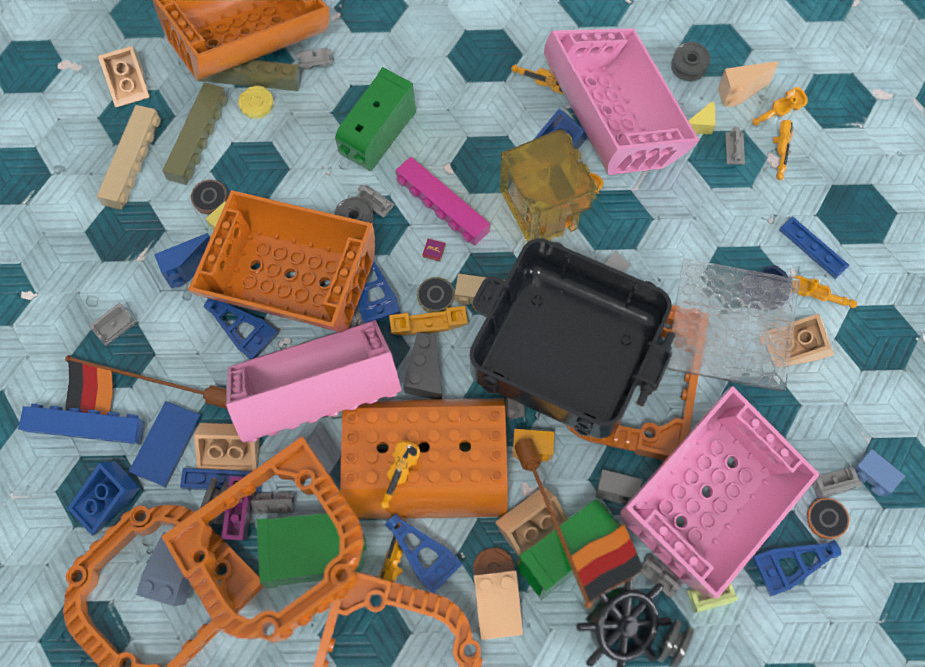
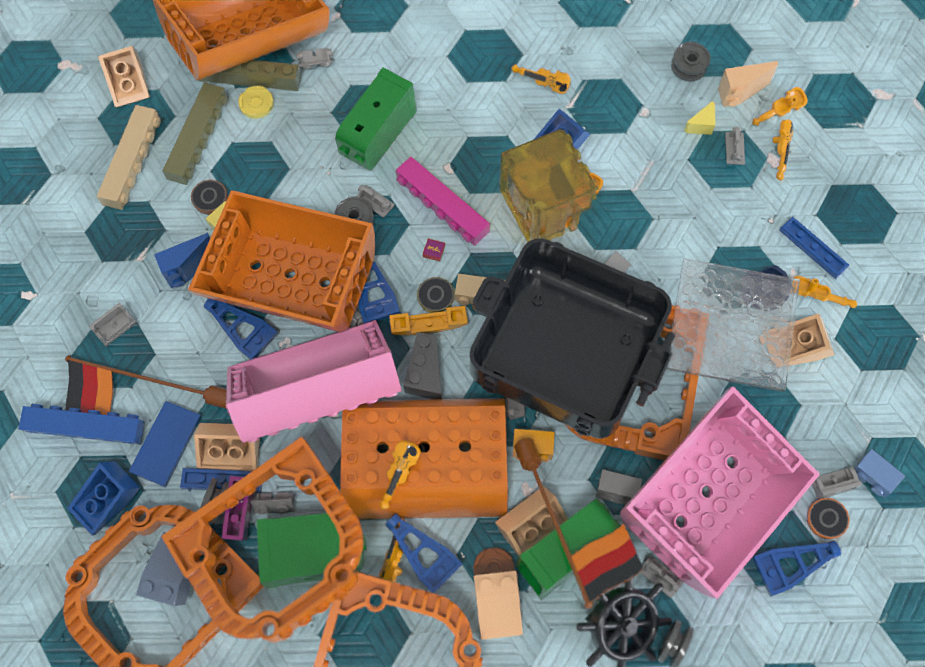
bright pink slope [544,28,700,175] -> none
yellowish green hinge [686,583,738,614] -> none

